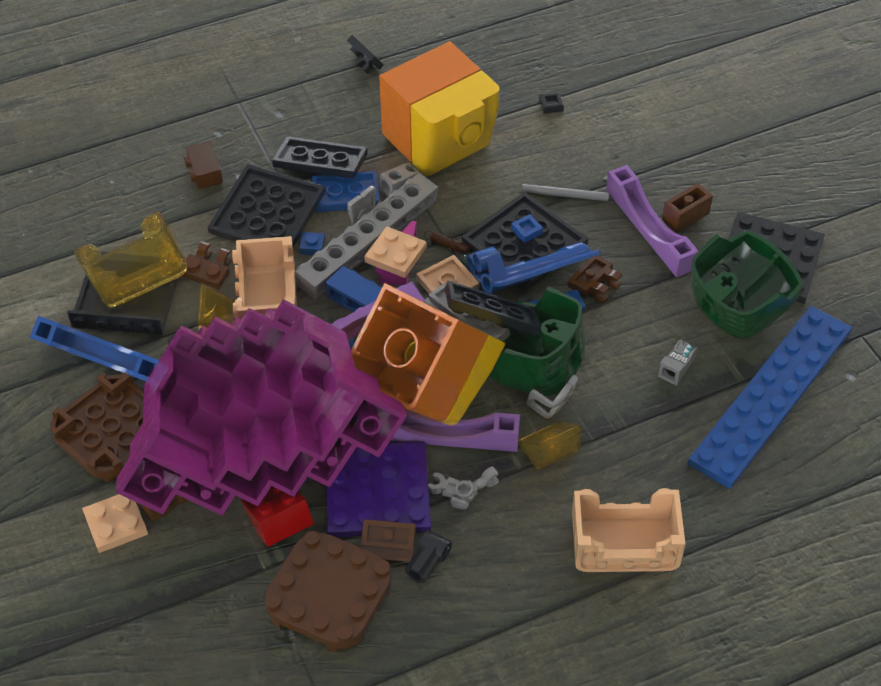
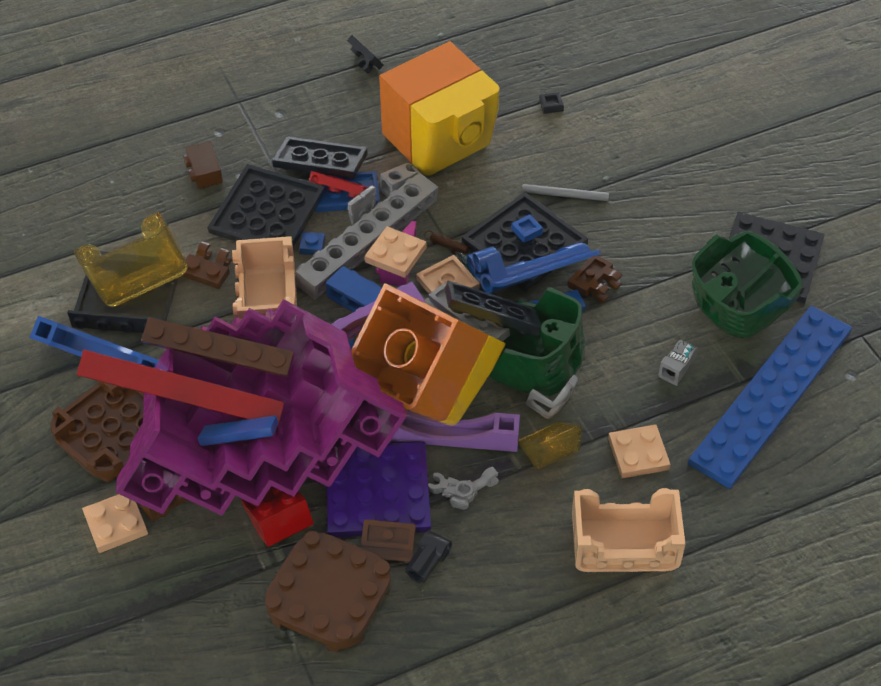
clear yellow slope [197,284,238,329] -> none
medium lavender arch [606,165,699,277] -> none
reddish brown brick [662,183,713,233] -> none
none -> red tile [76,349,284,427]
none -> reddish brown plate [141,317,294,377]
none -> blue tile [198,416,279,446]
none -> red hinge [309,171,368,198]
none -> light nougat plate [608,425,671,479]

